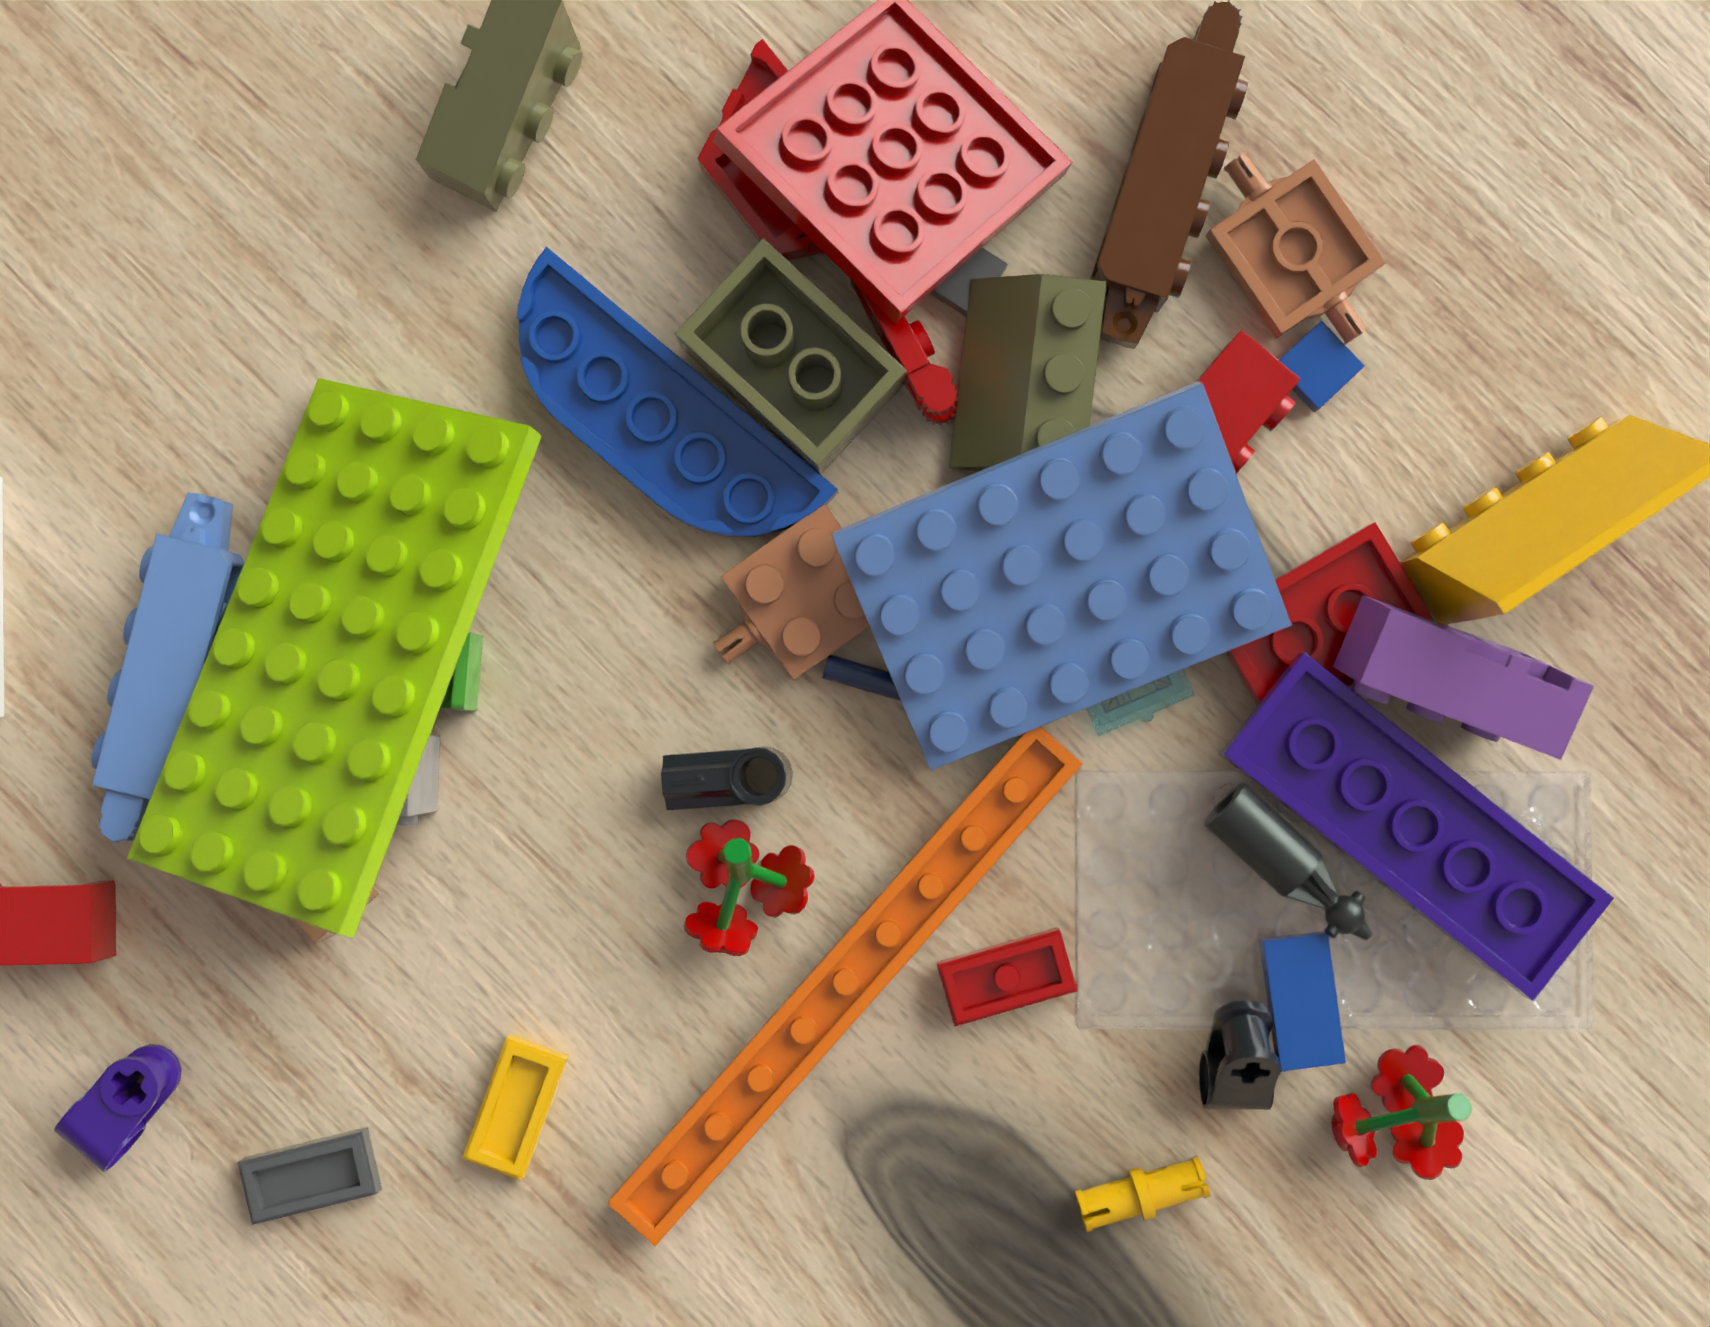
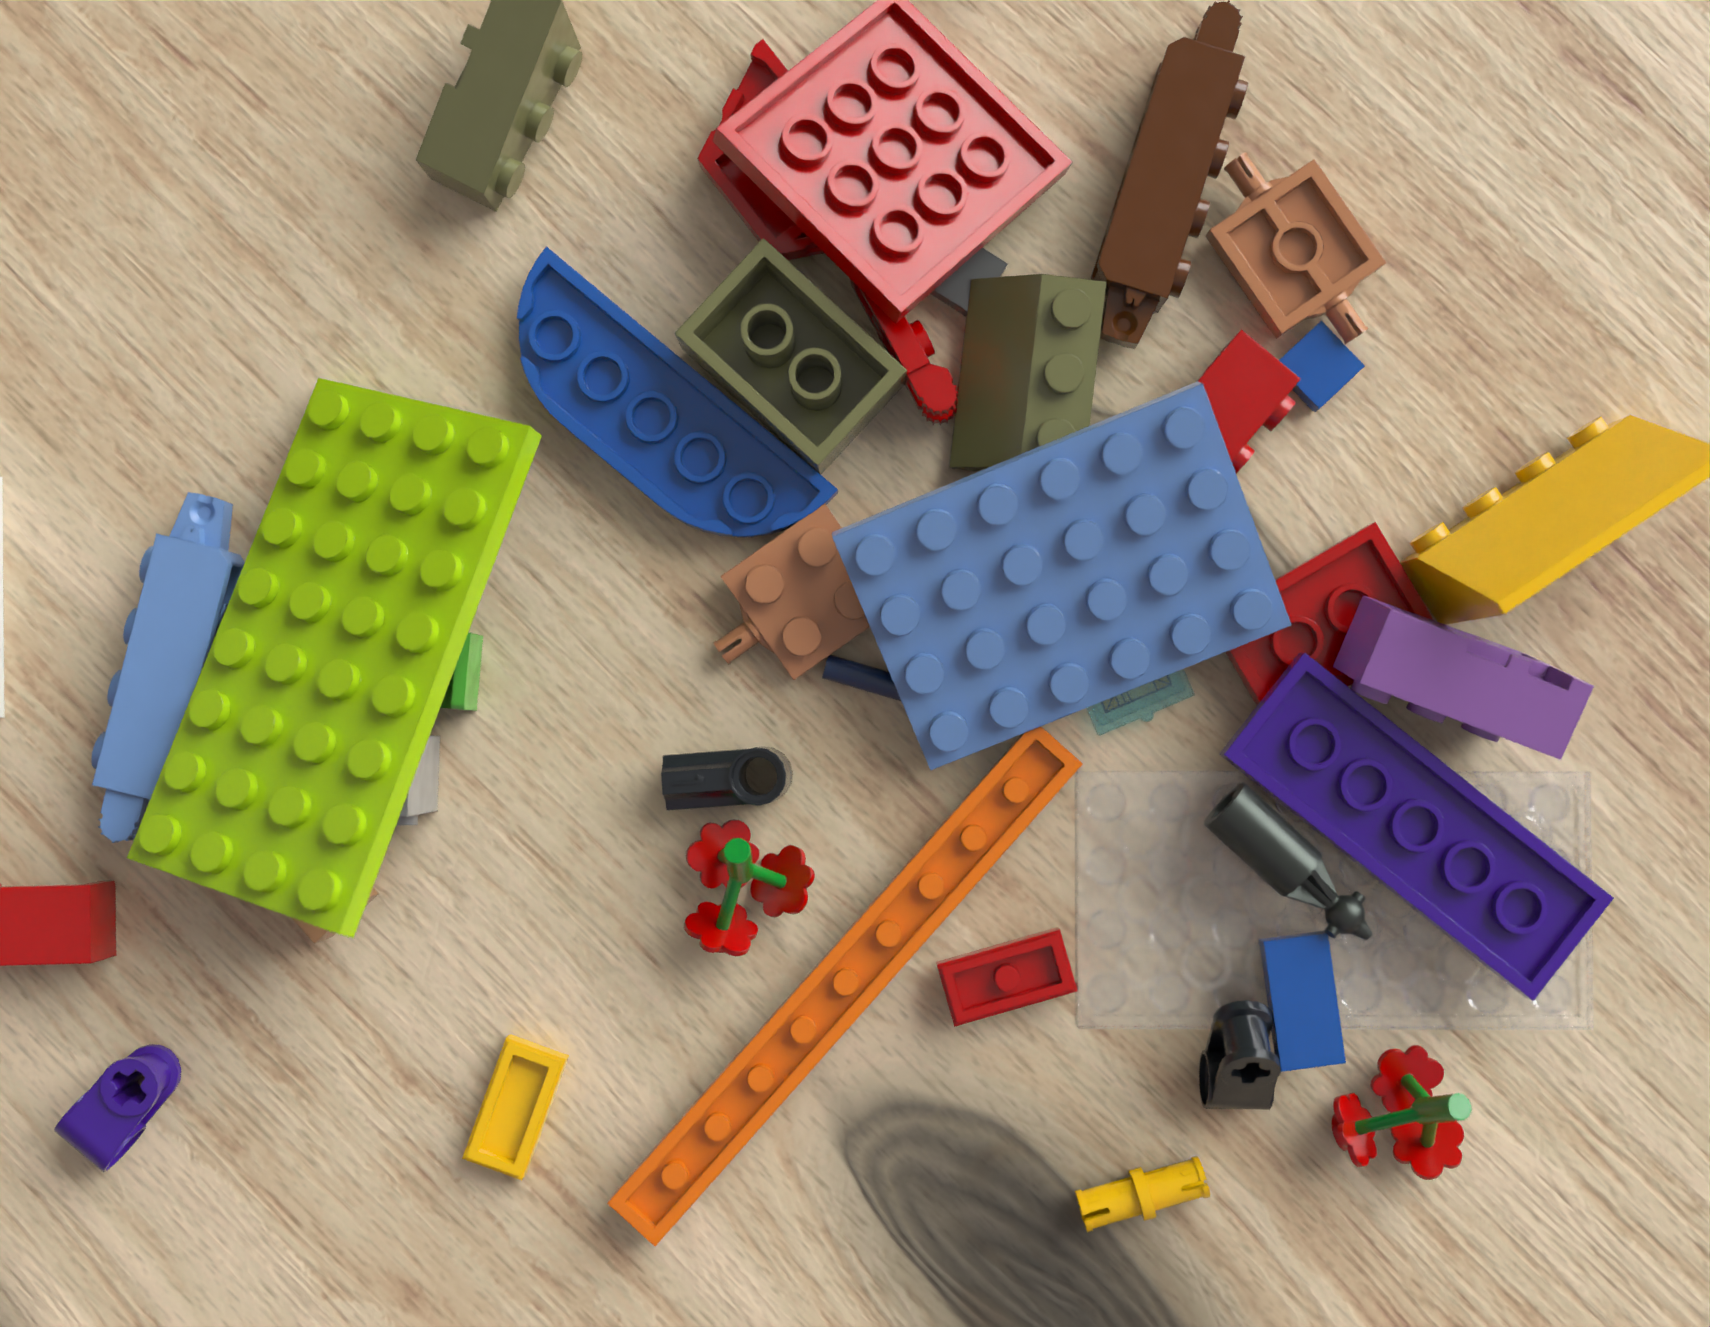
dark grey tile [238,1127,382,1225] -> none

